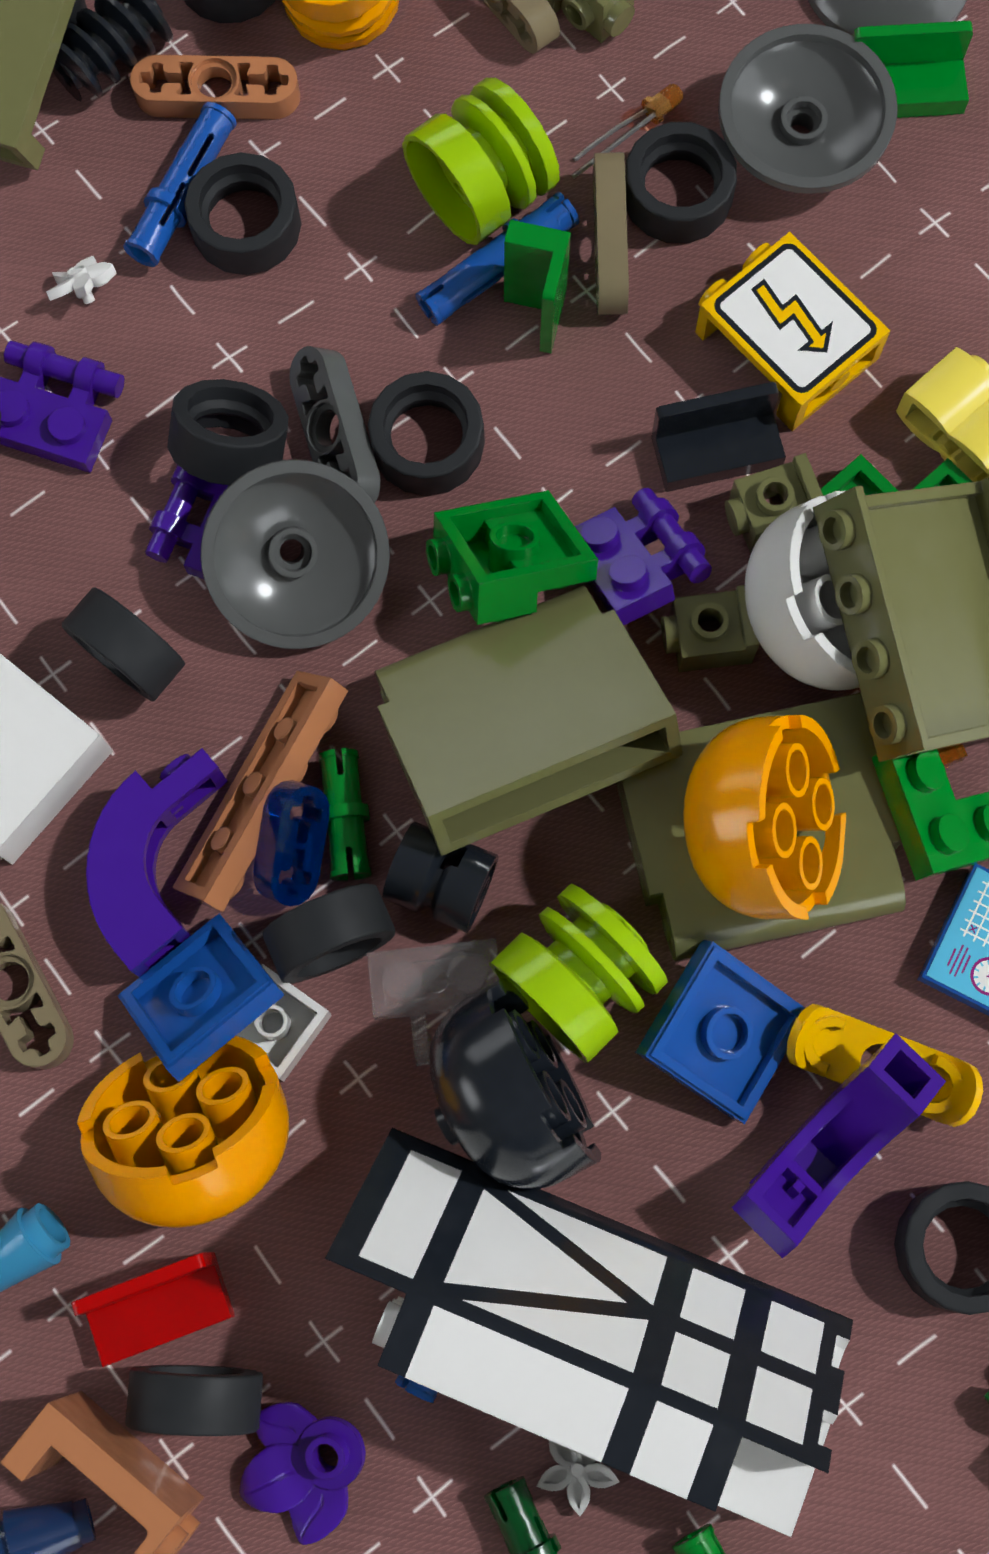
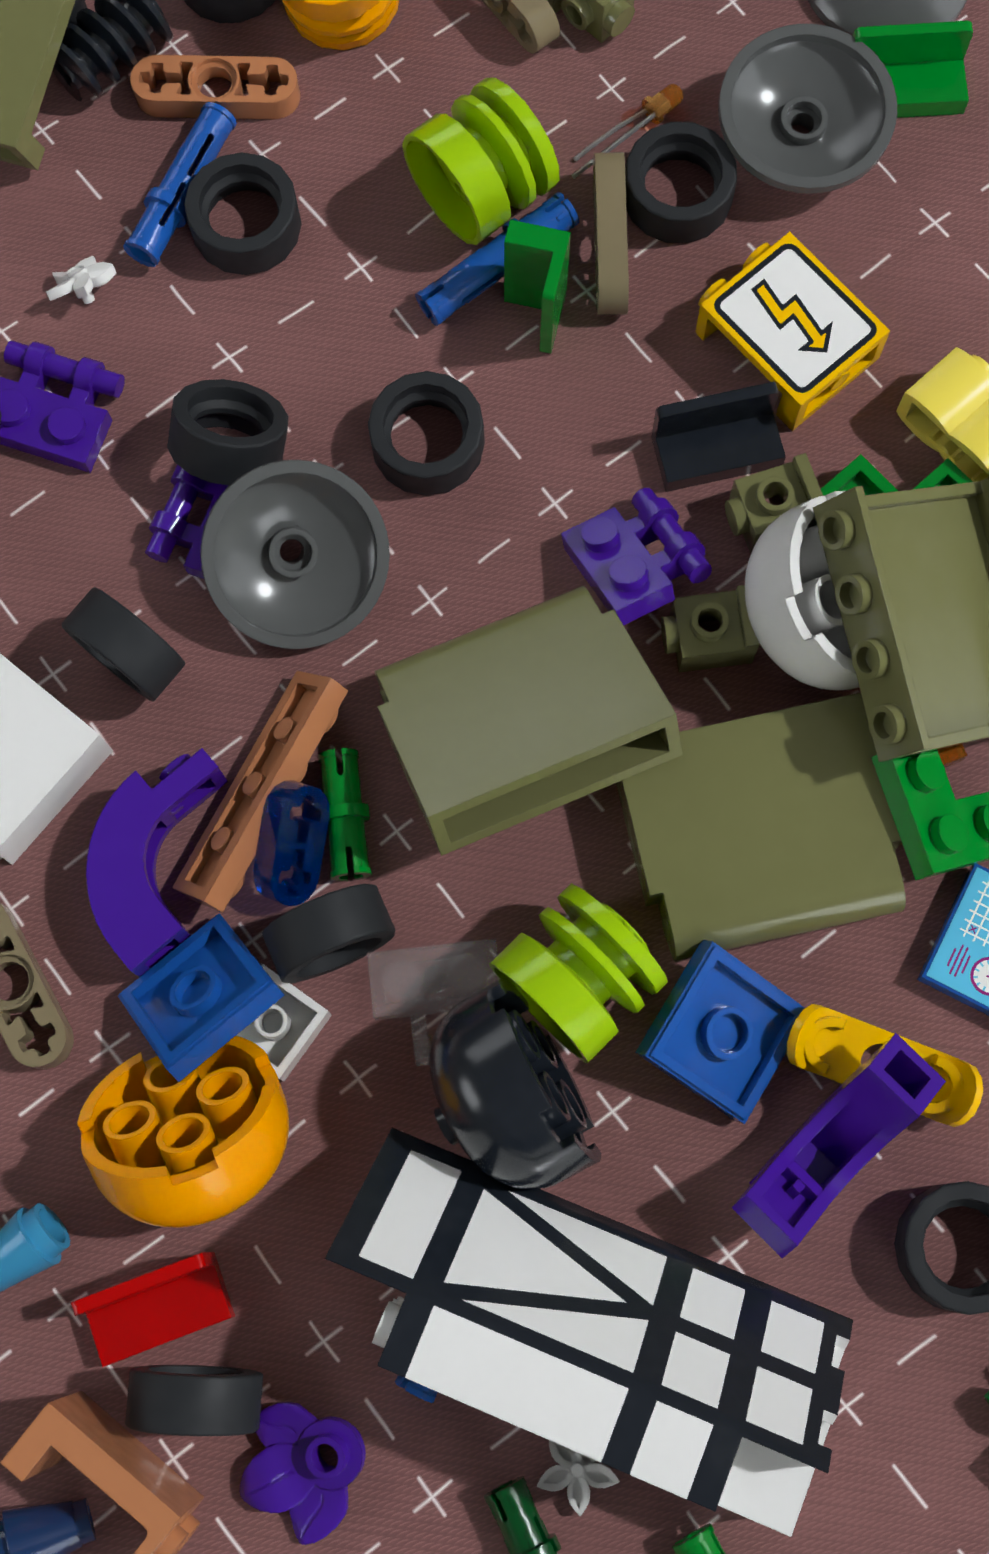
dark grey beam [289,346,380,503] -> none
black wheel [382,821,499,933] -> none
green plate [426,490,598,625] -> none
light orange cylinder [683,715,846,920] -> none

